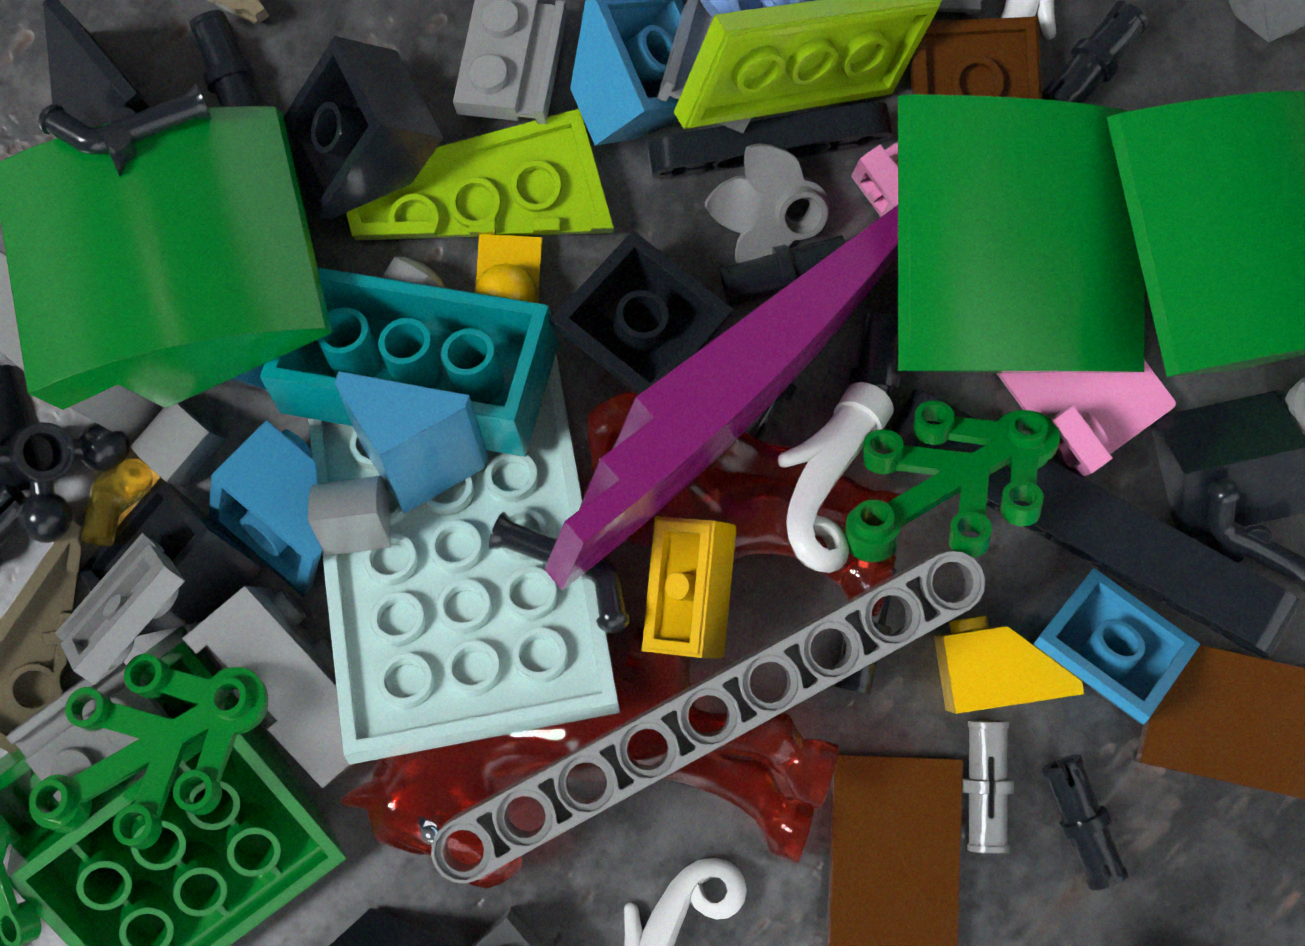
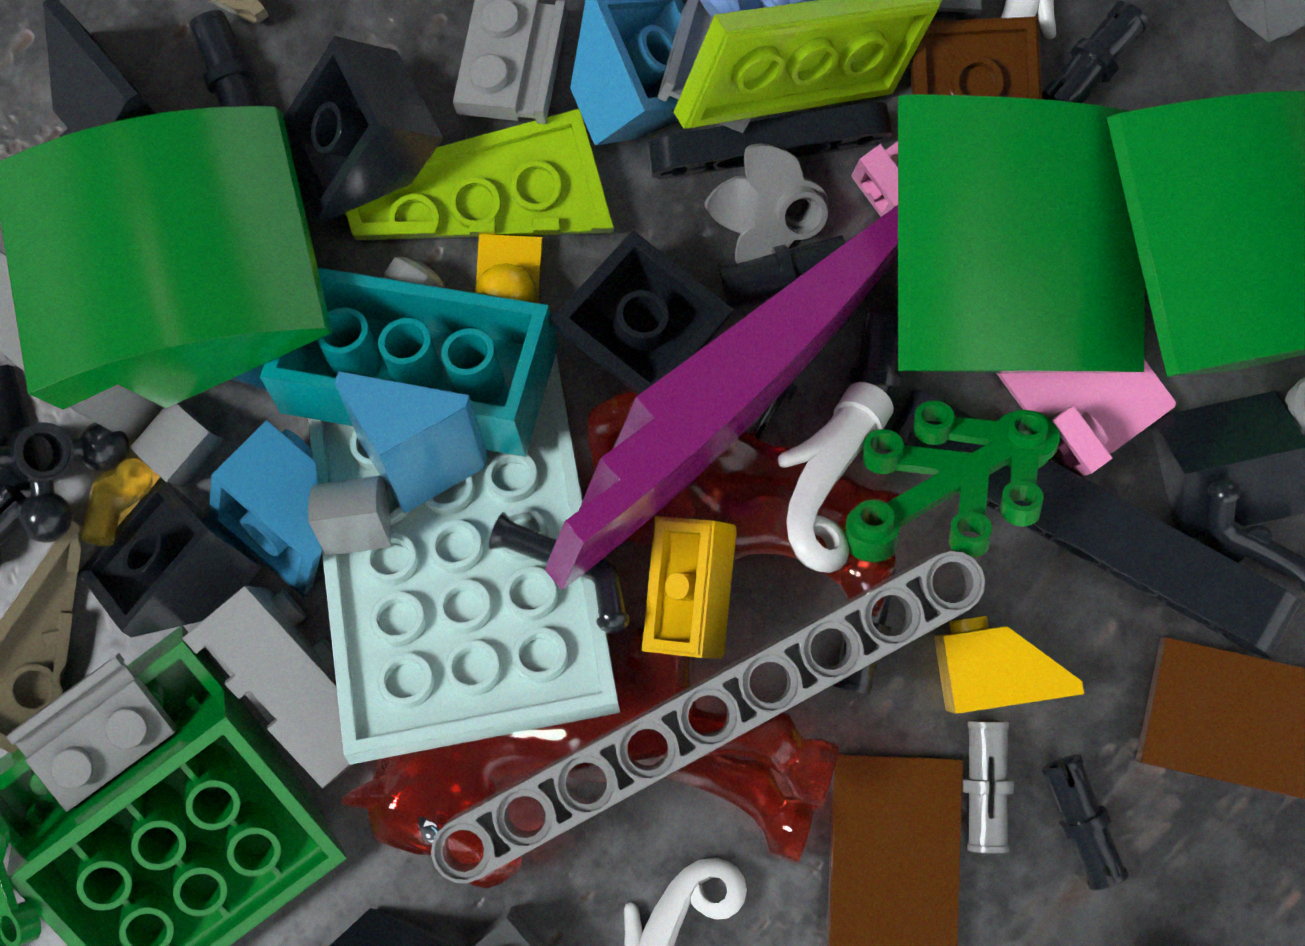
green plant [29,654,268,849] -> none
black piece [38,83,211,176] -> none
light grey plate [55,533,185,685] -> none
dark azure slope [1034,568,1200,725] -> none

